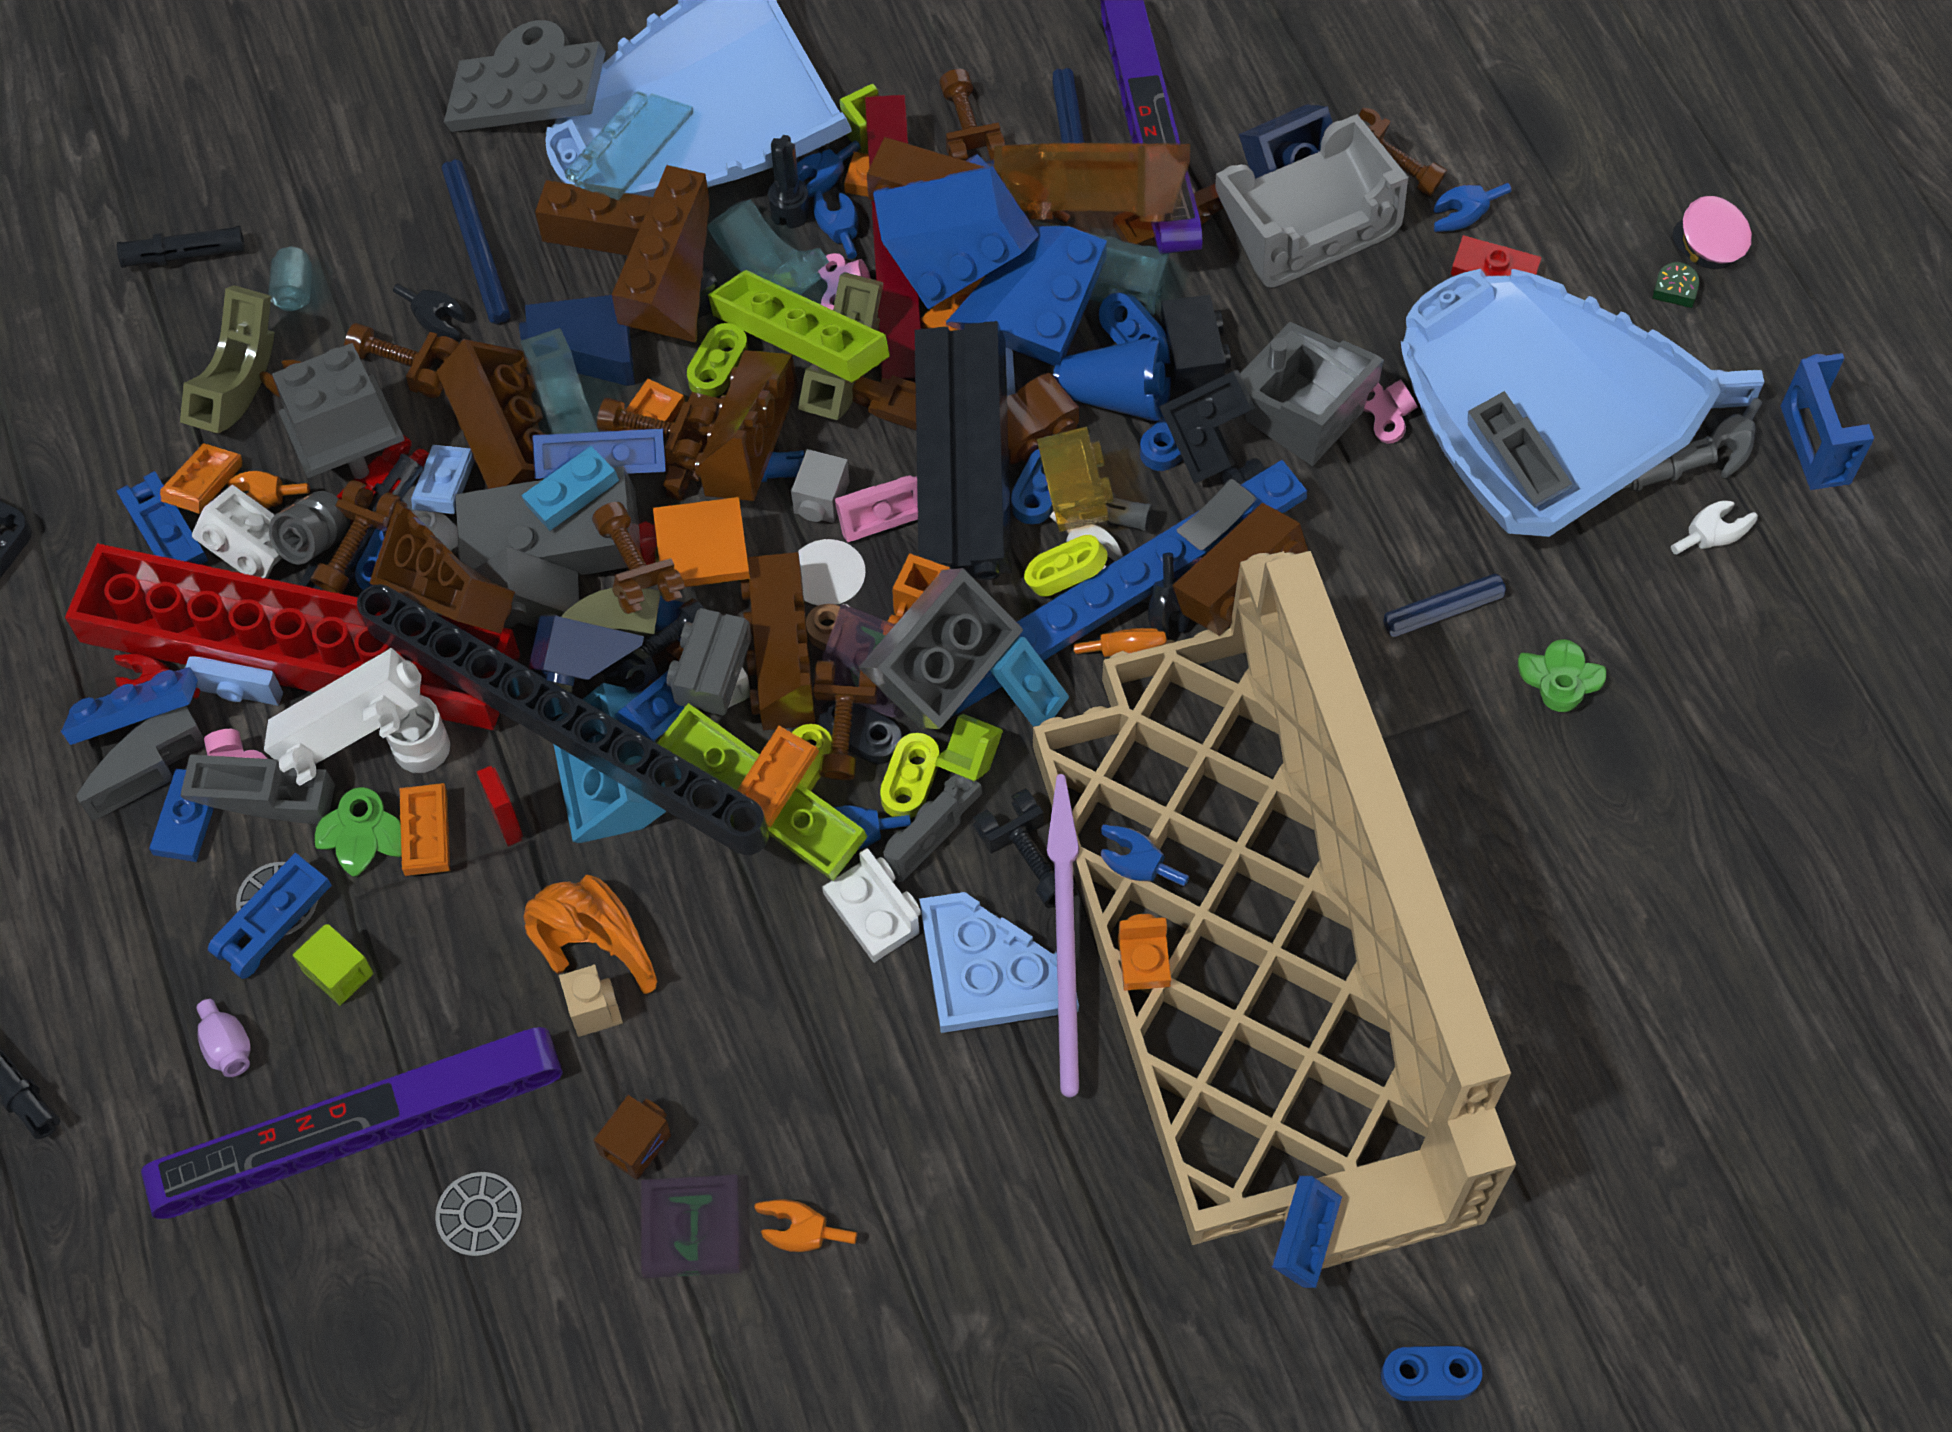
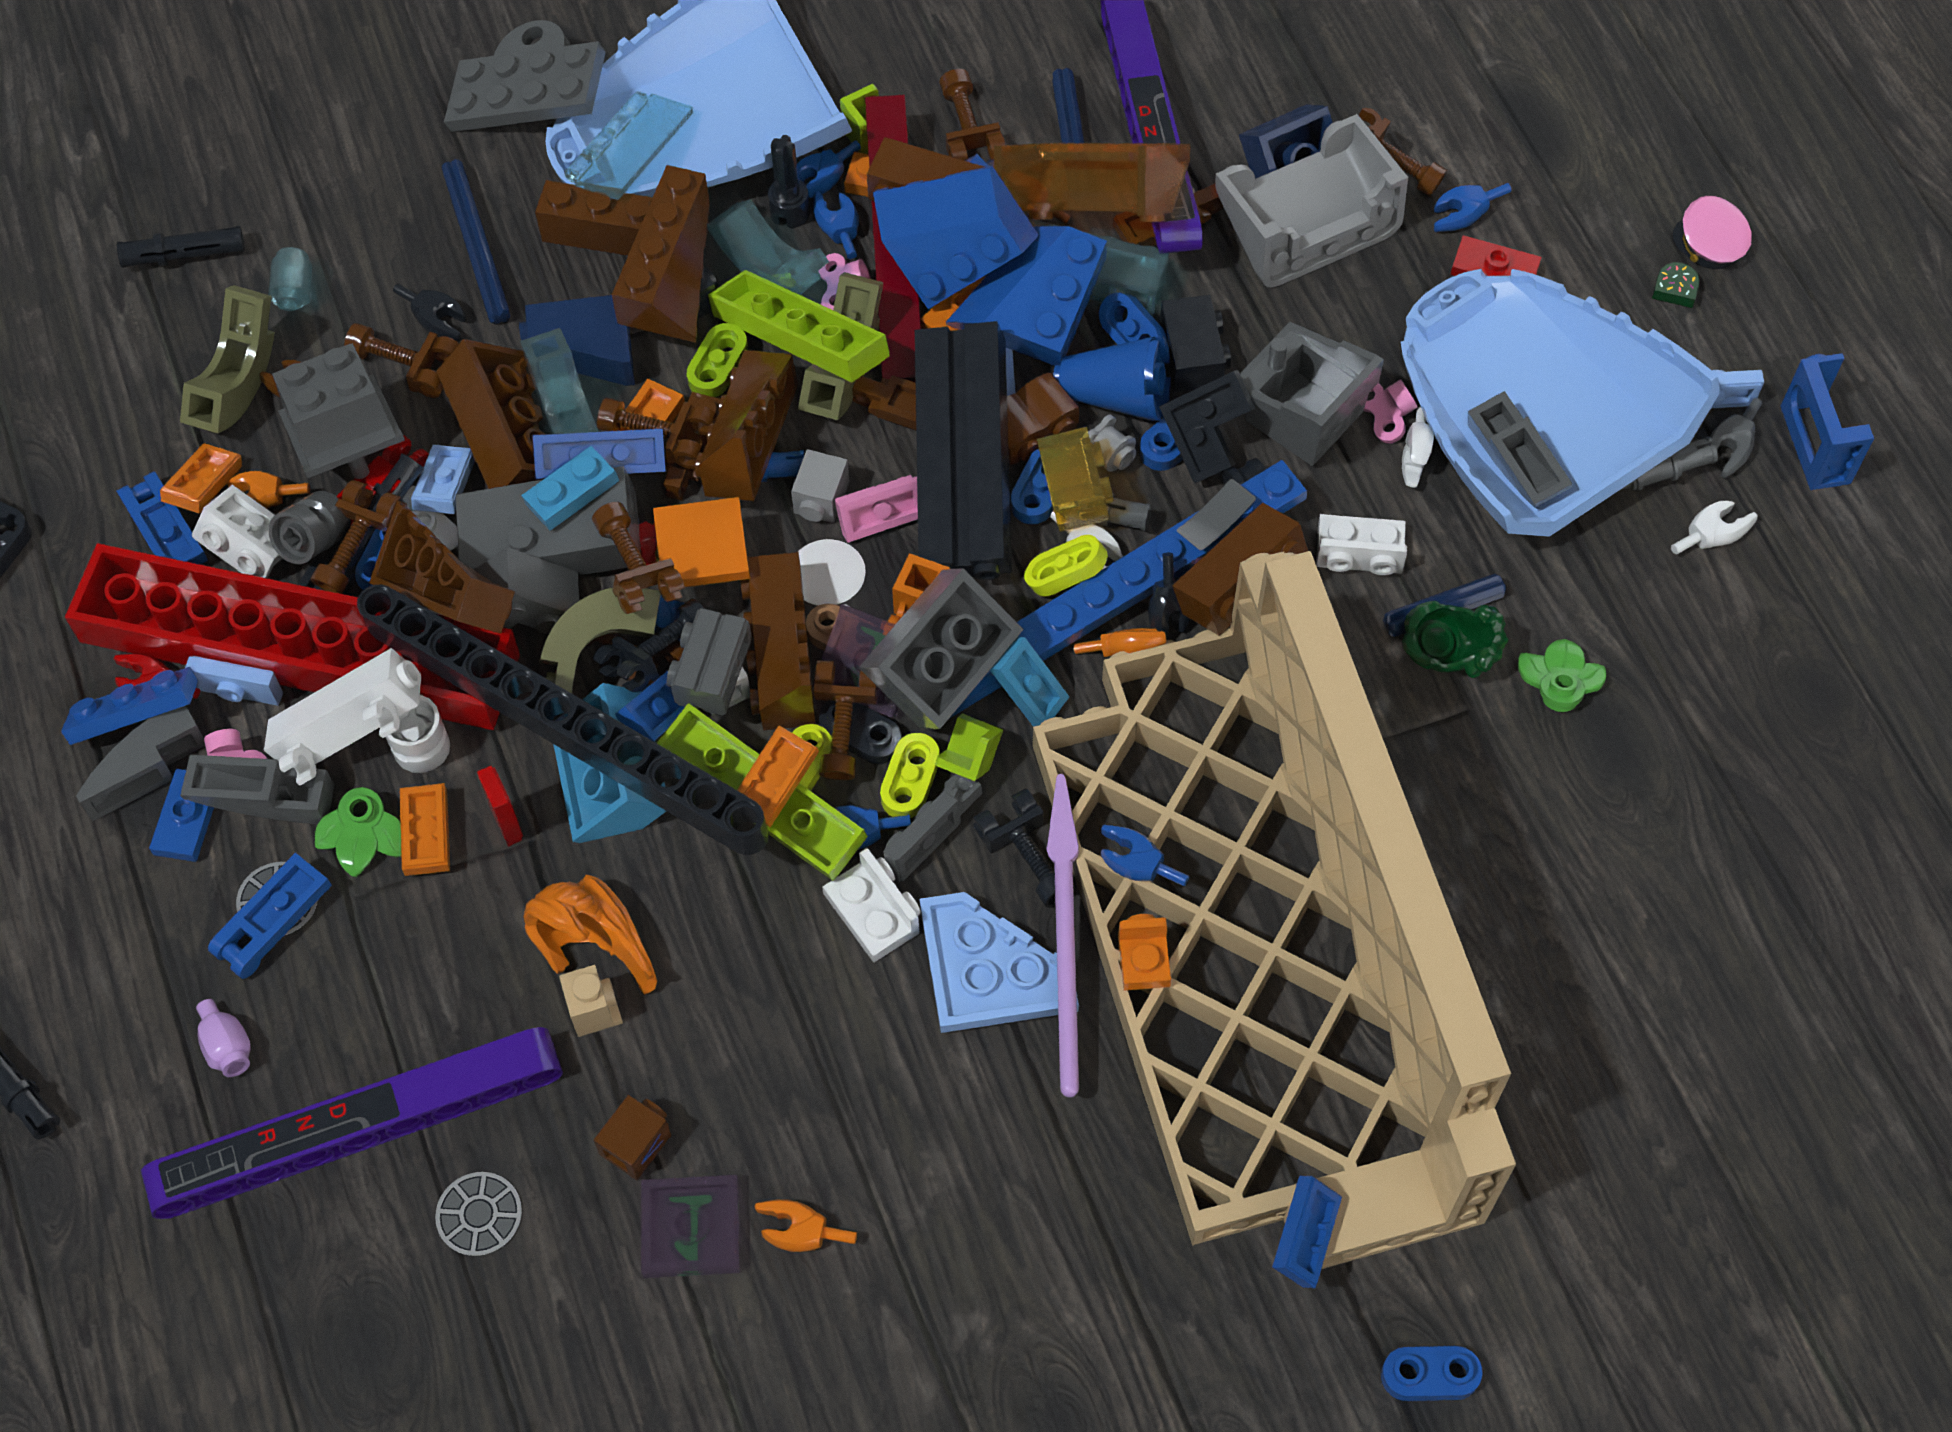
lime panel [293,924,374,1006] -> none
dark blue slope [529,616,644,686] -> none
none -> light grey brick [1083,414,1136,472]
none -> white bracket [1316,514,1407,575]
none -> white hand [1402,407,1434,488]
none -> dark green hair [1402,601,1508,678]

